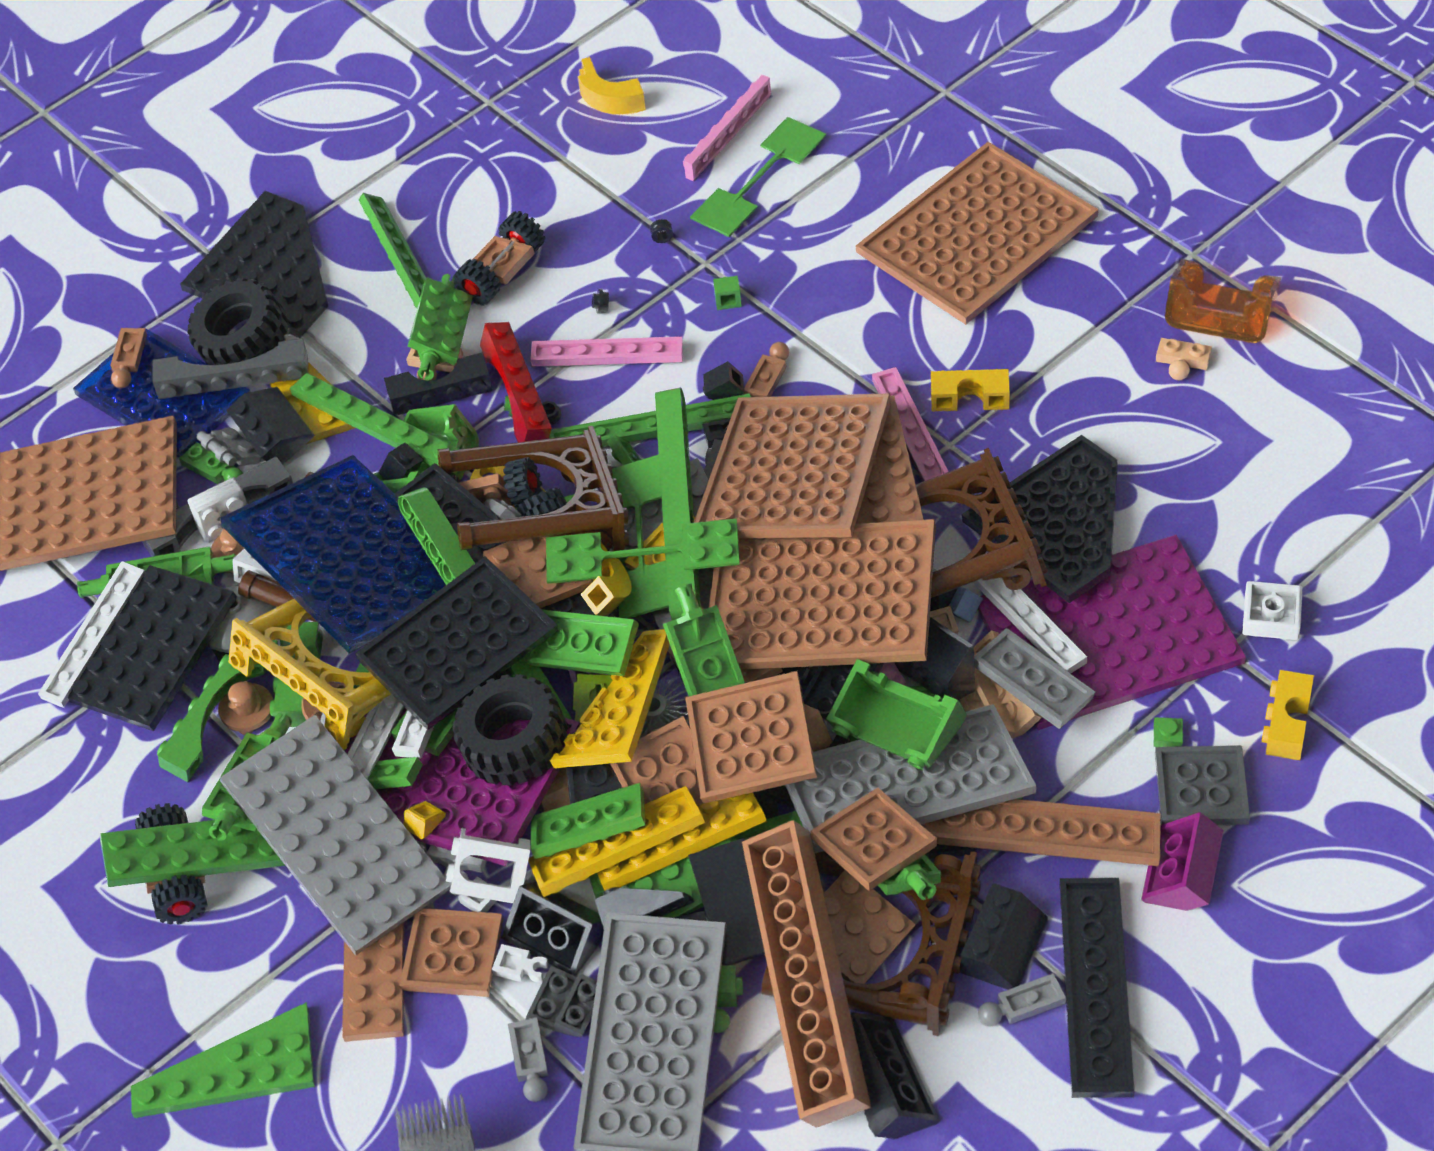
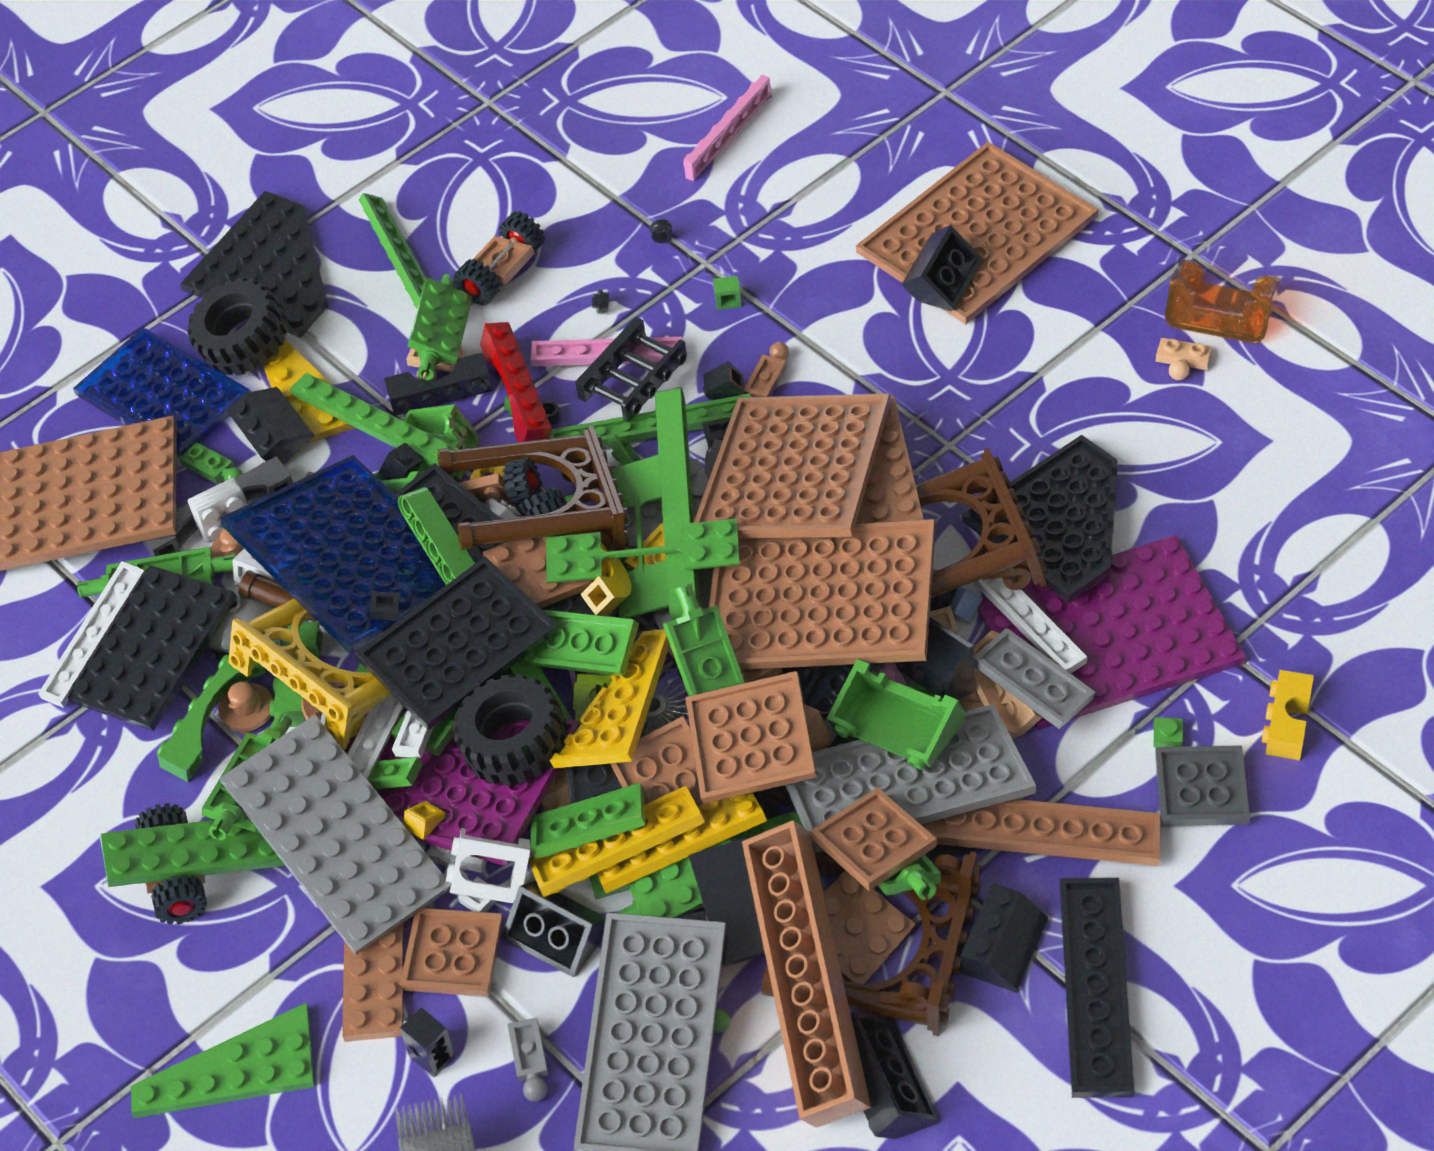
nougat plate [111,328,147,388] -> none
dark grey arch [153,338,309,399] -> none
light grey plate [197,427,262,466] -> none
white plate [492,944,549,982] -> none
dark grey slope [525,966,597,1037] -> none
yellow arch [578,57,646,115] -> none
slope [594,887,694,928] -> none
bright green hinge [690,117,826,237] -> none
bright green plate [717,966,743,1007] -> none
bright pink plate [872,367,949,482] -> none
yellow arch [931,369,1010,412] -> none
light grey plate [978,973,1066,1026] -> none
magenta slope [1141,812,1224,911] -> none
white brick [1242,581,1303,640] -> none
none -> black plate [369,591,400,621]
none -> black brick [400,1007,455,1077]
none -> black fence [575,317,687,422]
none -> black slope [901,225,983,311]

